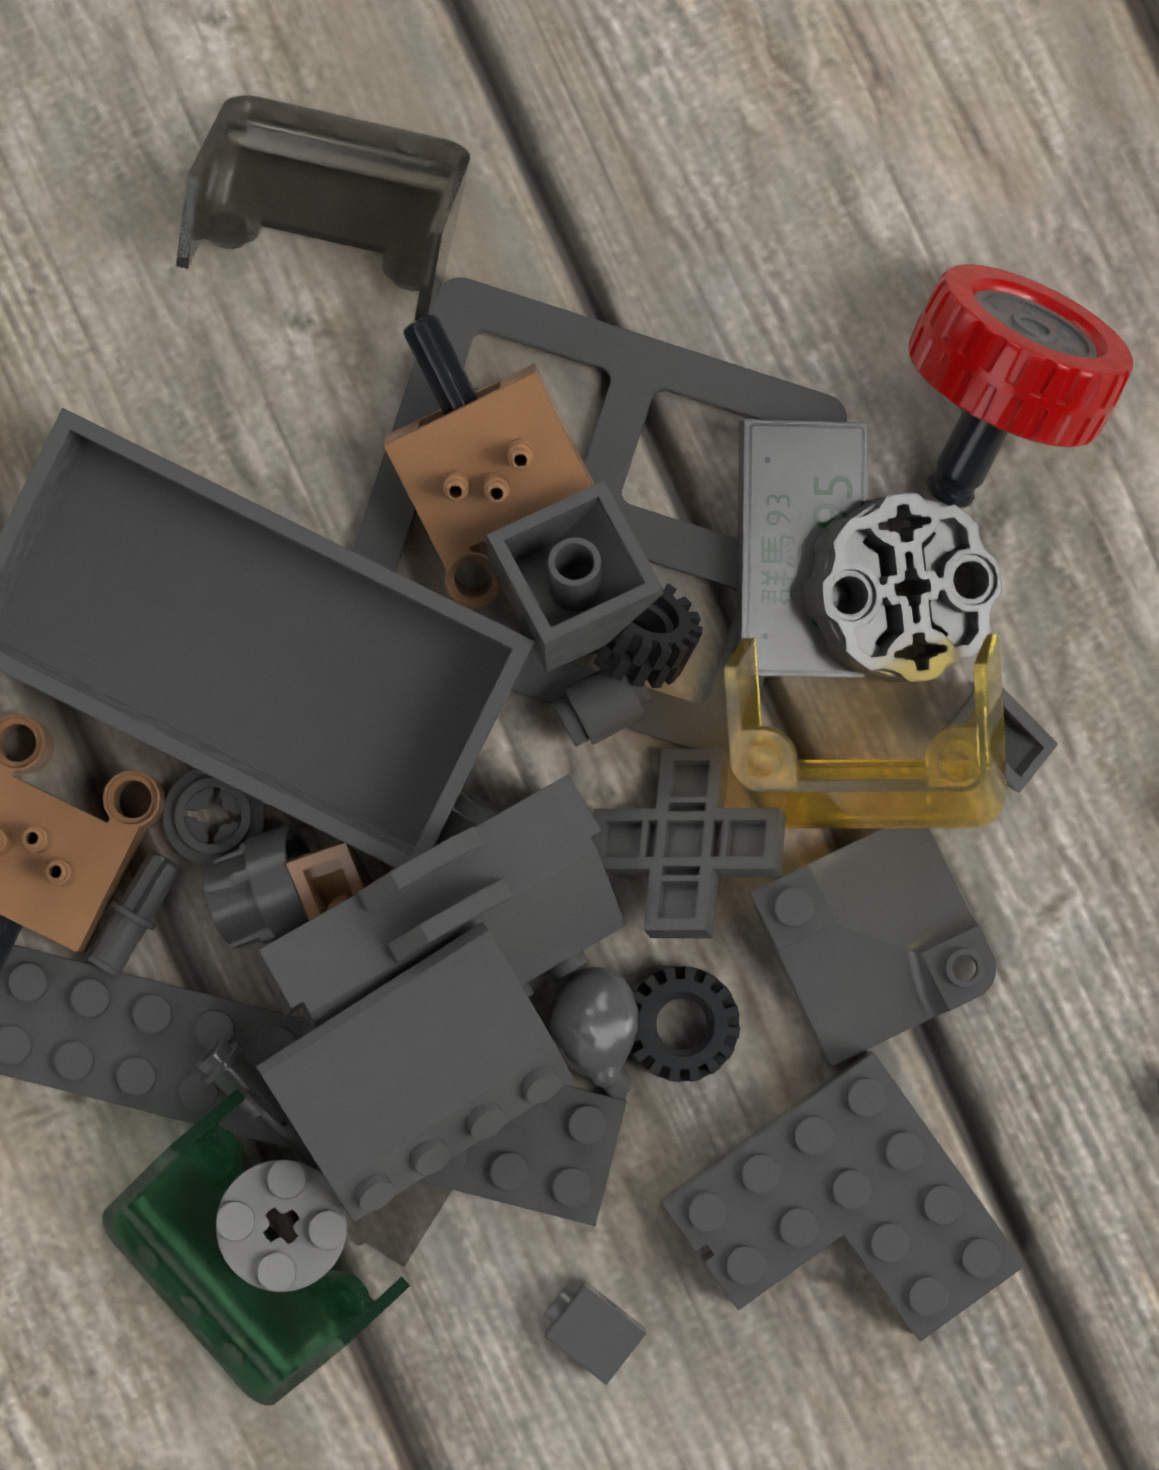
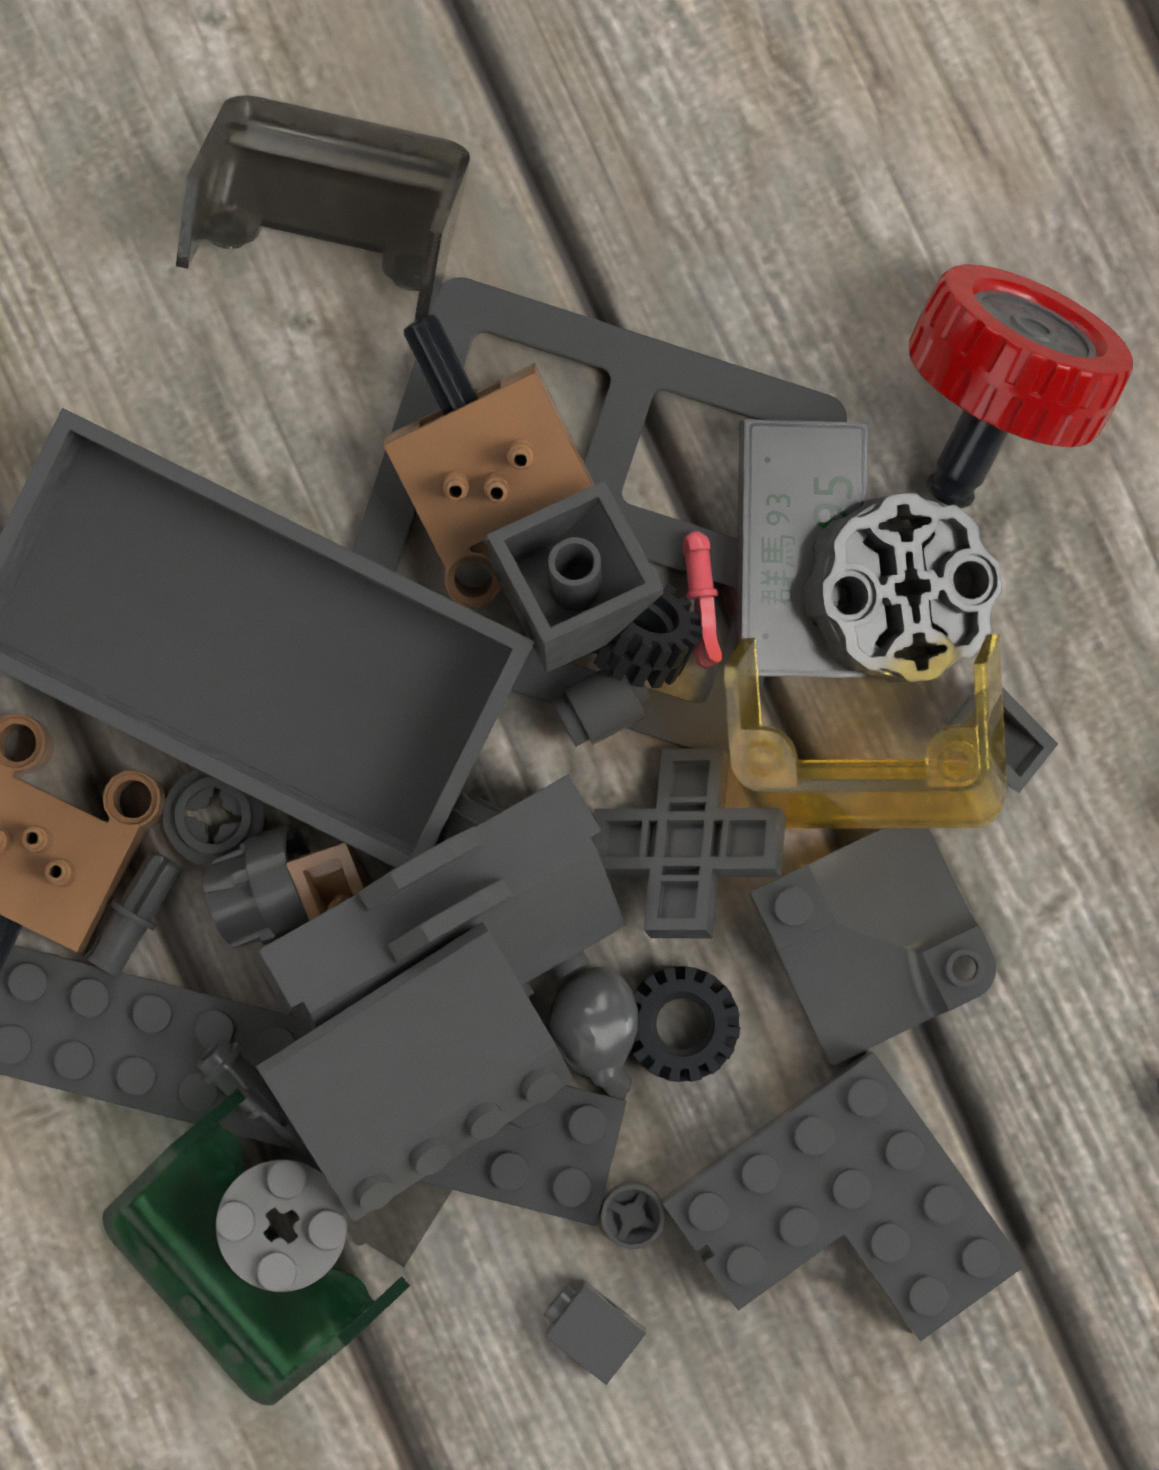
none -> dark grey wheel [600,1181,665,1250]
none -> coral piece [682,531,722,669]

